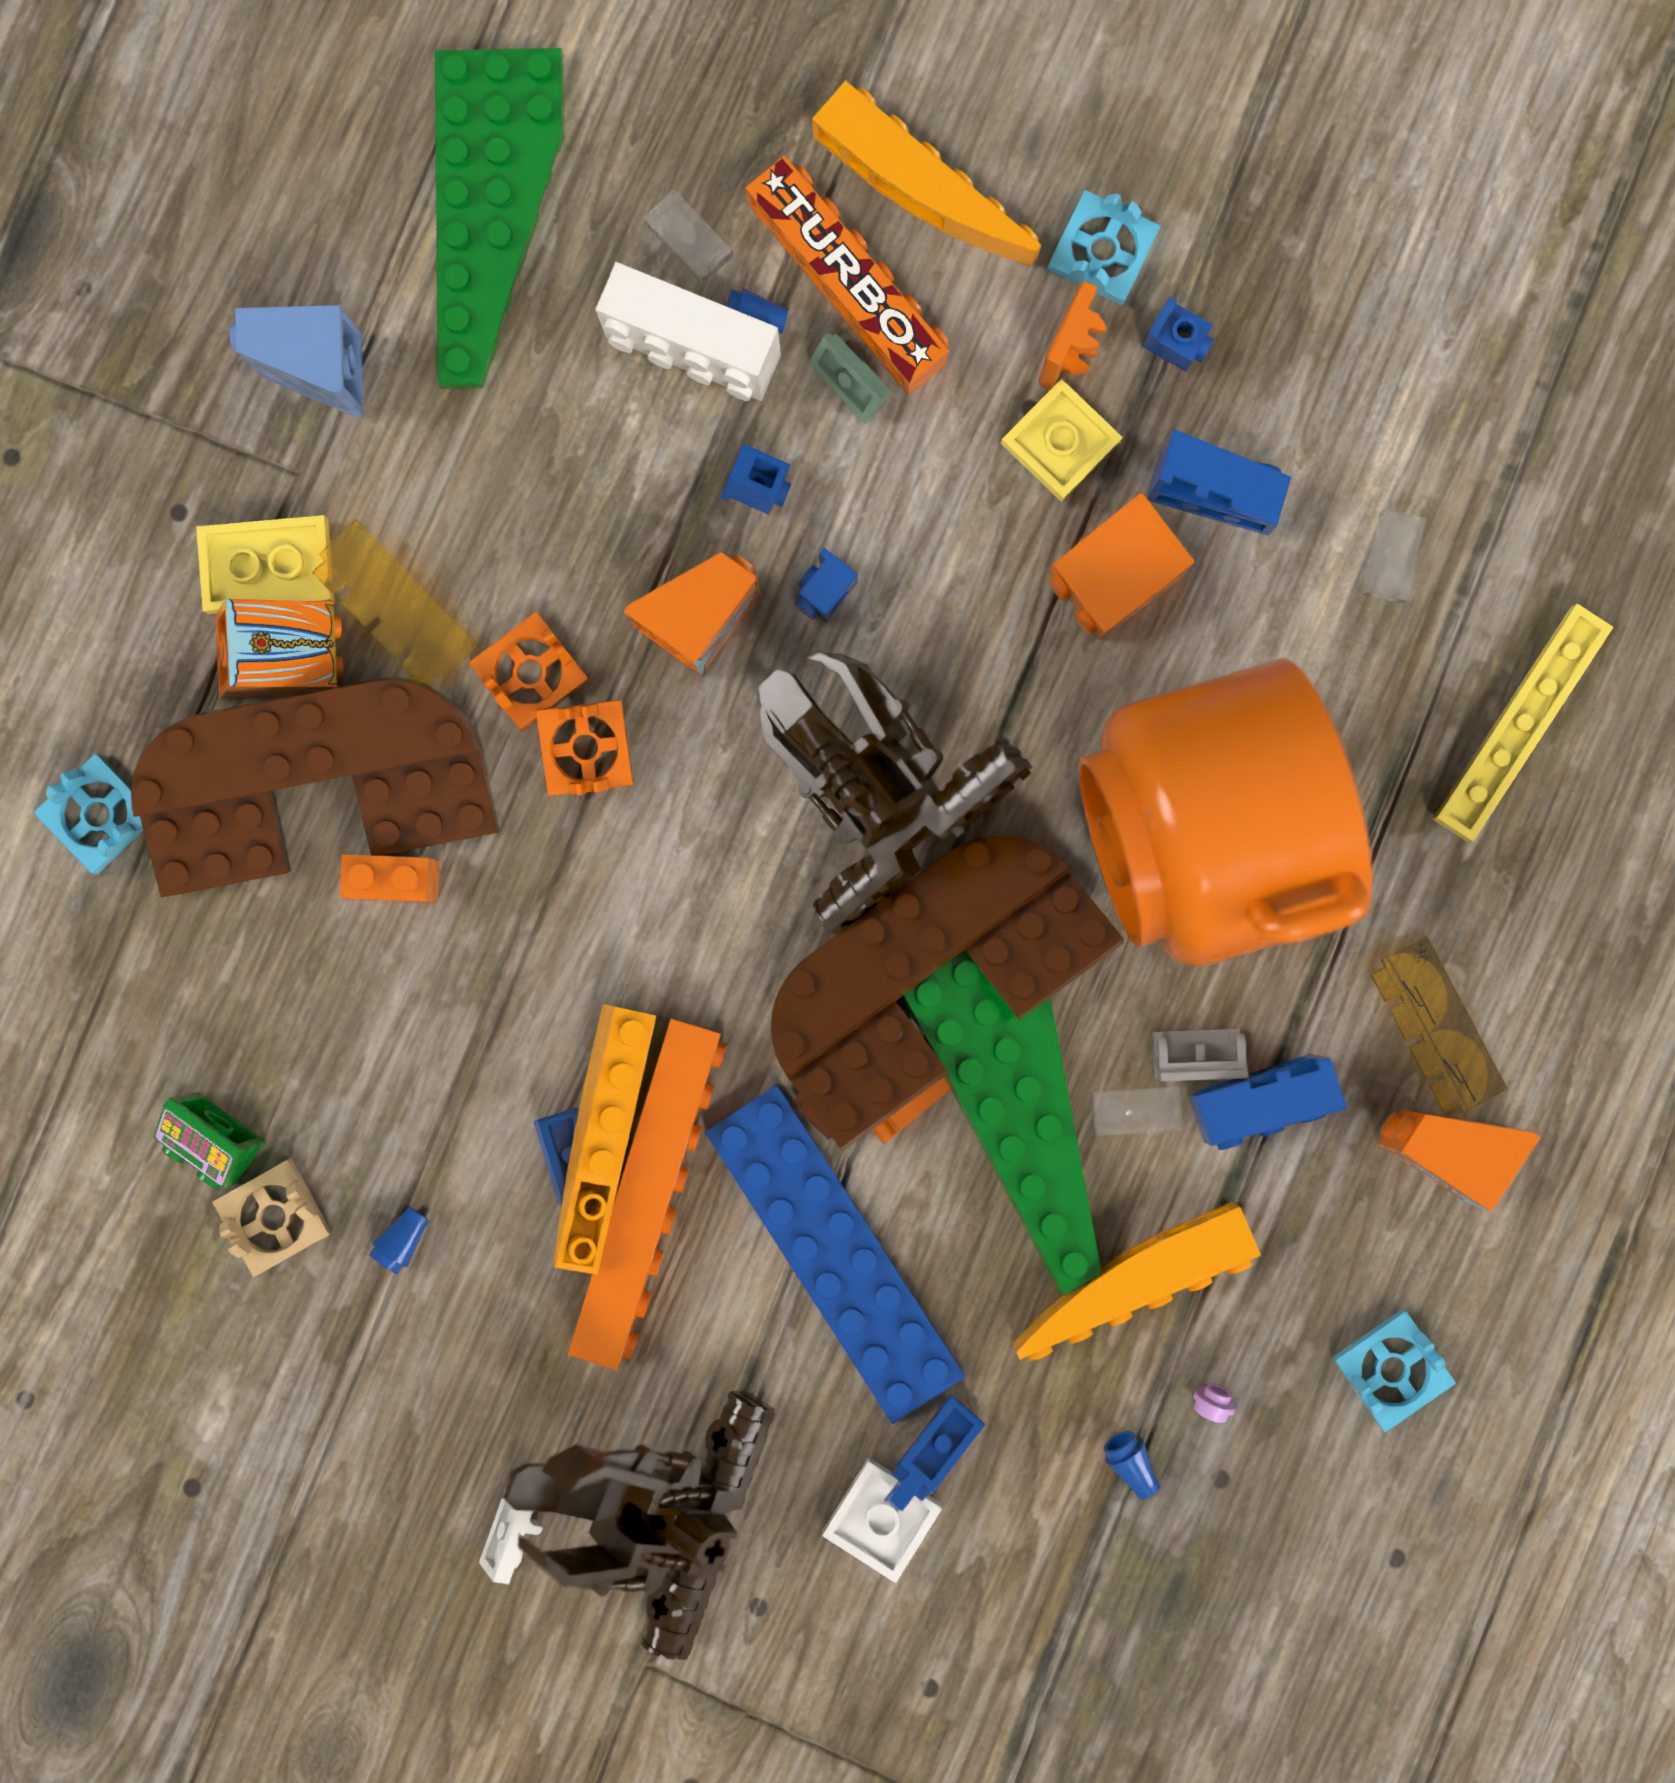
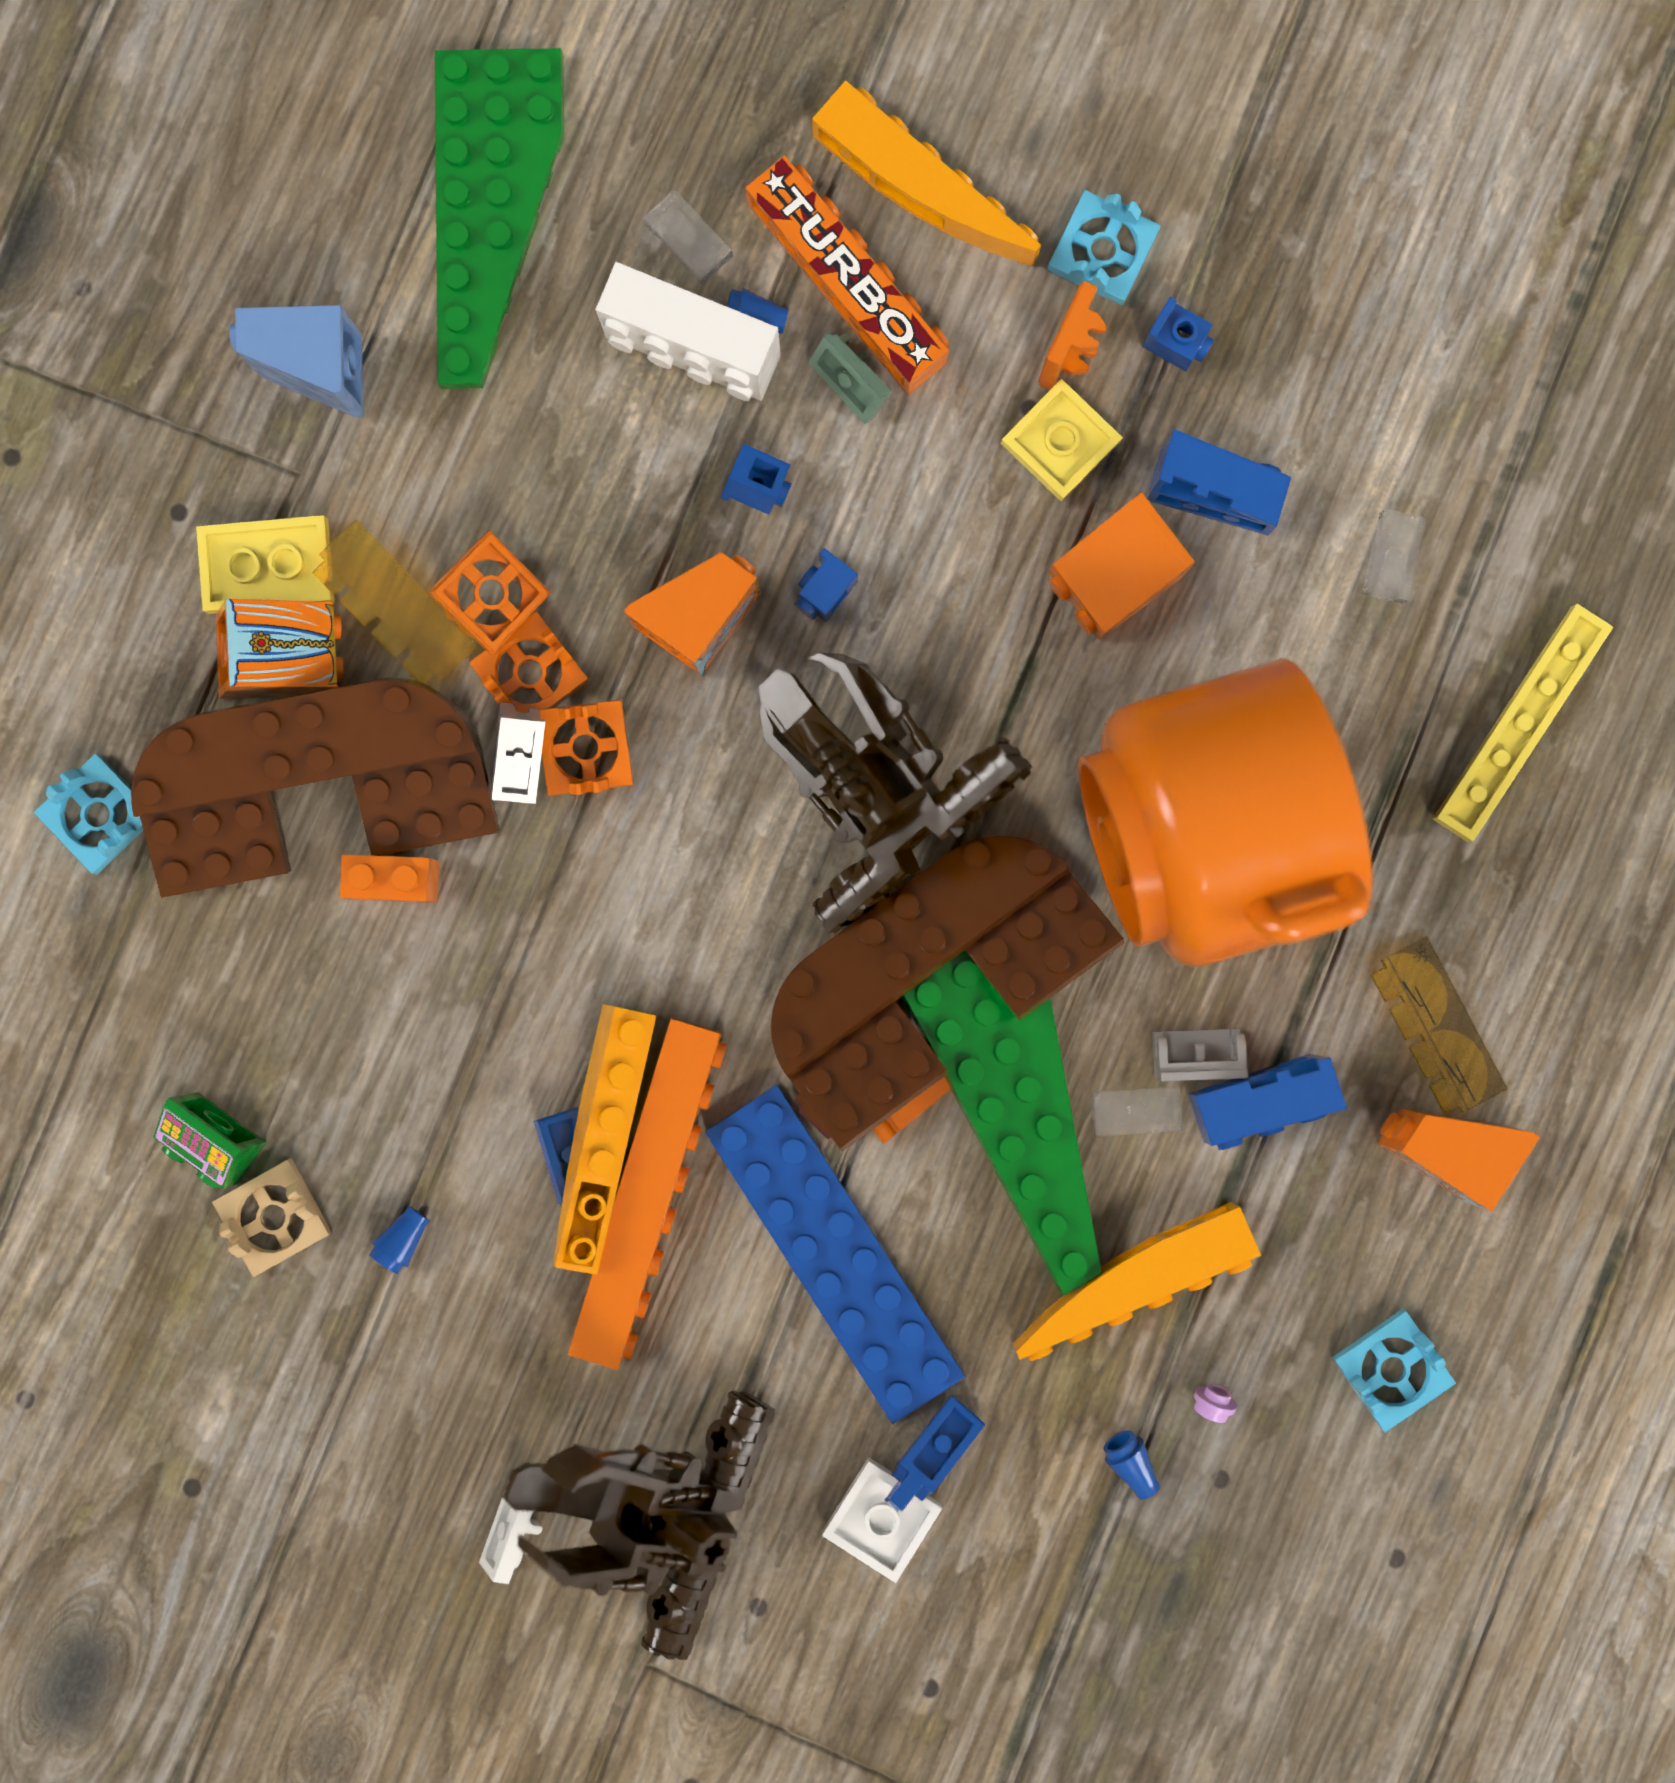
none -> orange piece [427,530,551,654]
none -> hinge [491,702,545,804]

